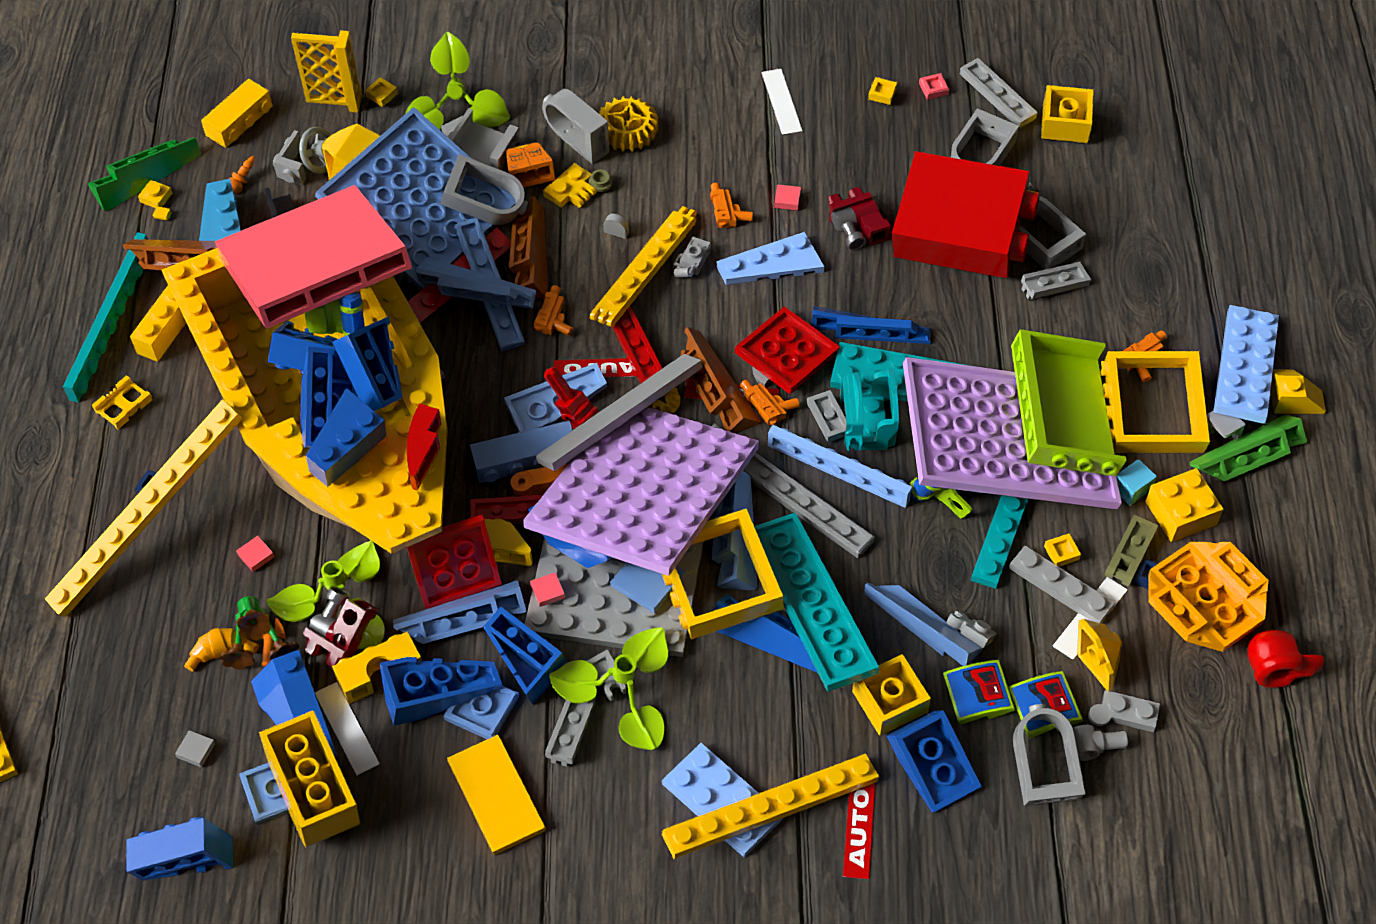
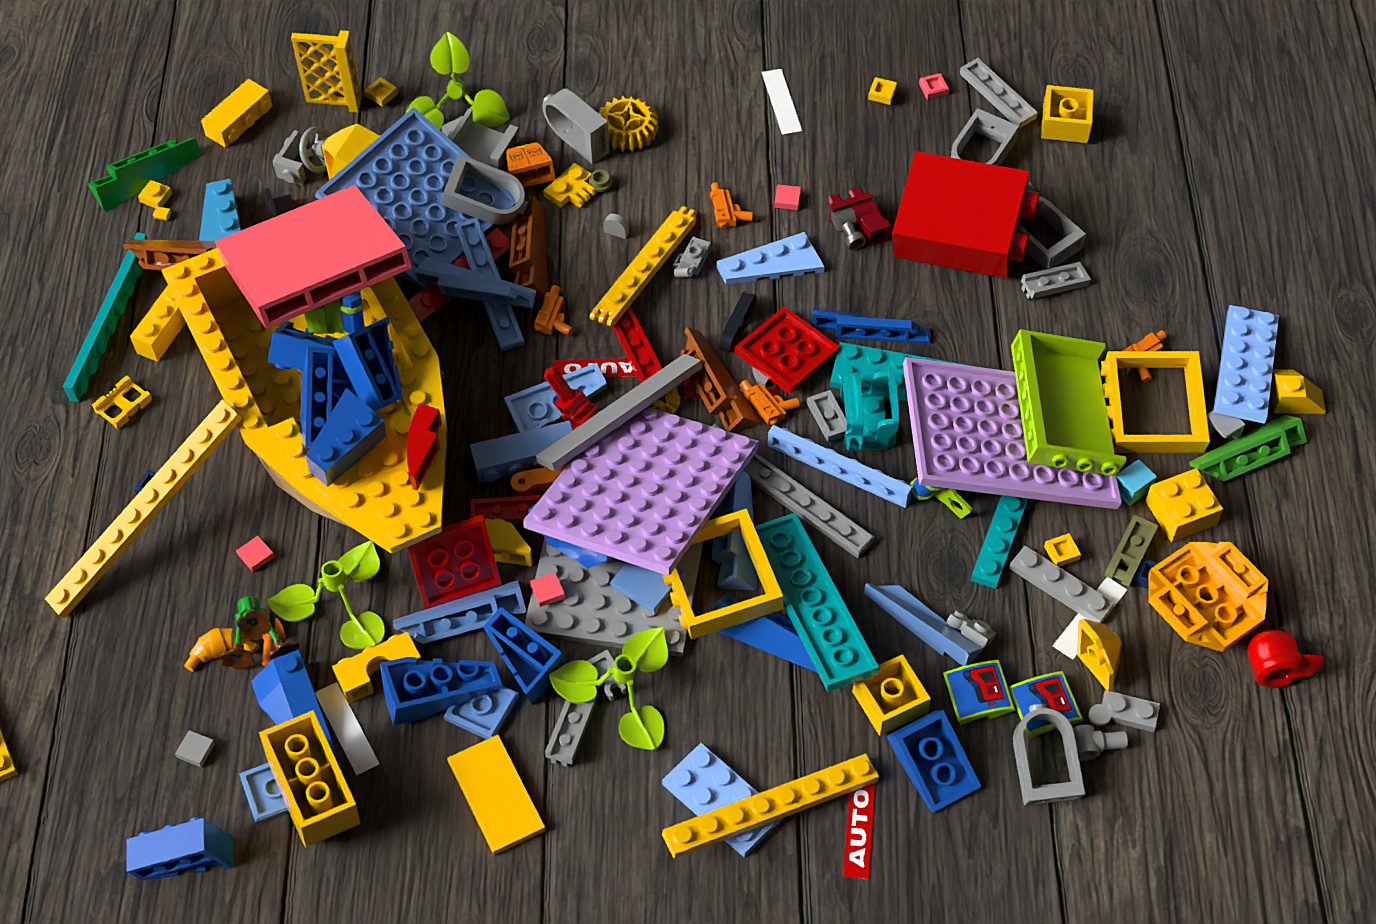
orange bar [228,156,255,195] -> none
dark red hips [303,586,379,667] -> none
none -> black beam [719,291,757,352]

